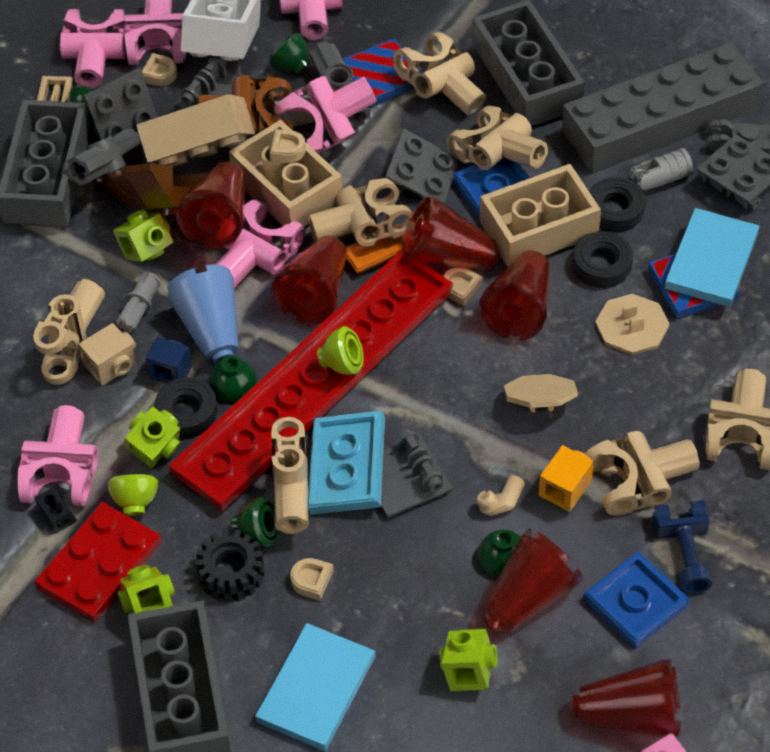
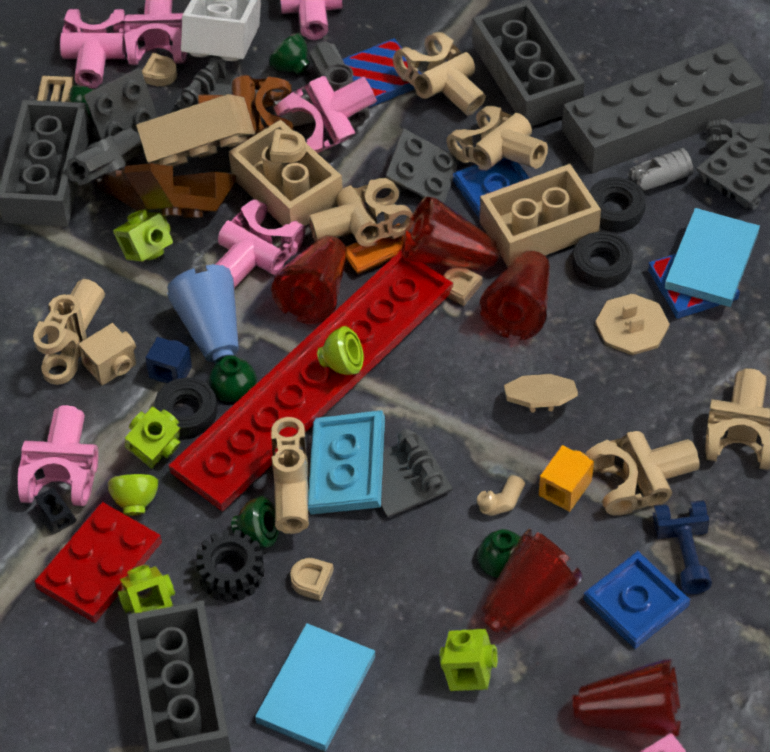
light grey axle [117,272,161,333] -> none
clear red cone [176,162,245,249] -> none

